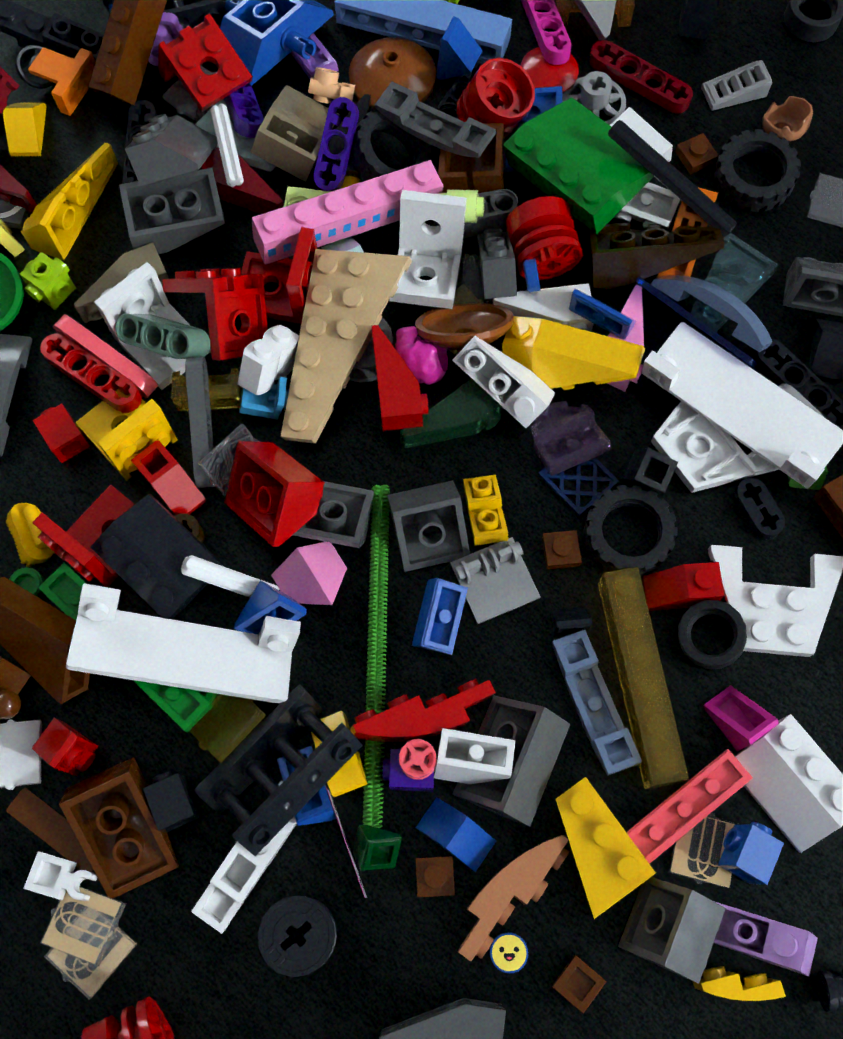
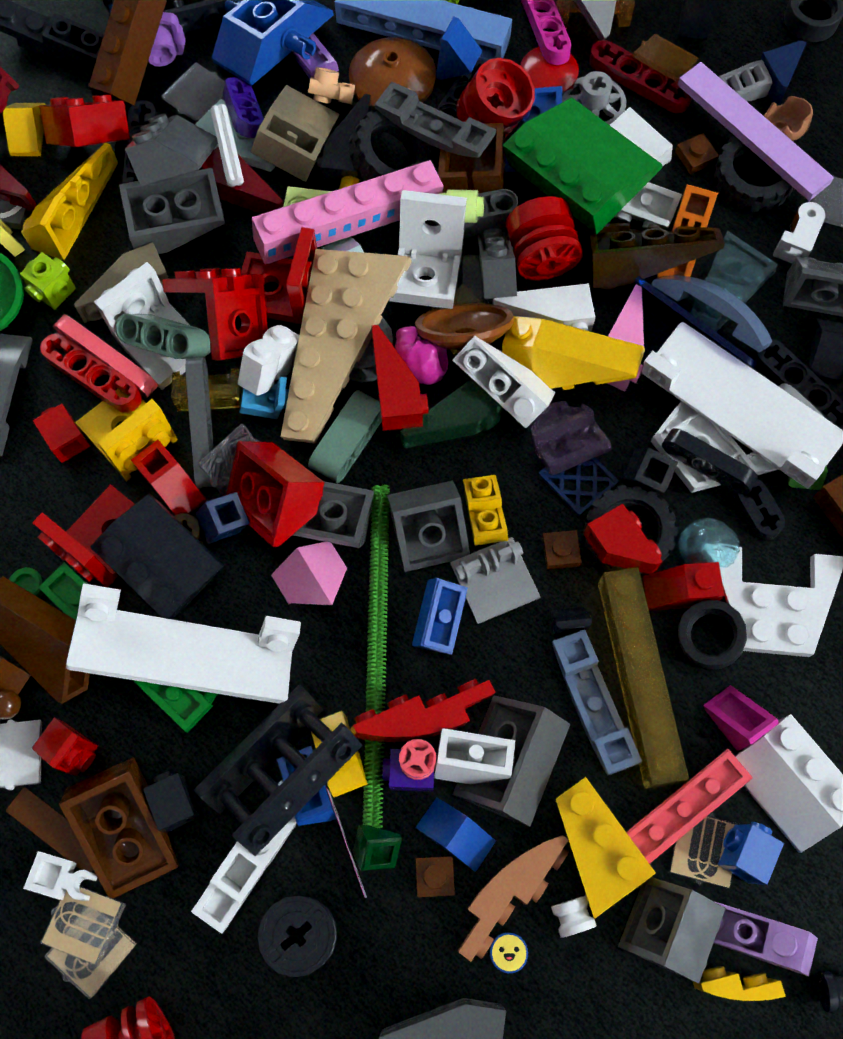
yellow piece [6,503,54,567] -> none
orange piece [15,45,96,116] -> none
red bracket [158,13,253,112] -> none
white axle [181,555,279,597] -> none
clear yellow piece [190,694,266,763] -> none
blue slope [234,580,307,635] -> none
dark purple beam [314,97,359,191] -> none
blue tile [523,258,541,293] -> none
reddish brown plate [551,955,607,1014] -> none
blue slope [569,289,636,339] -> none
black axle [608,120,737,237] -> none
none -> red brick [39,94,130,147]
none -> dark blue brick [195,492,250,544]
none -> sand green beam [308,390,382,484]
none -> white wheel [551,895,597,938]
none -> red slope [583,504,663,574]
none -> clear orange piece [632,34,698,81]
none -> black beam [662,428,758,494]
none -> lavender tile [678,62,834,201]
none -> clear light blue hair [678,517,740,568]
none -> dark blue slope [760,41,807,106]
none -> white leg [773,202,825,263]

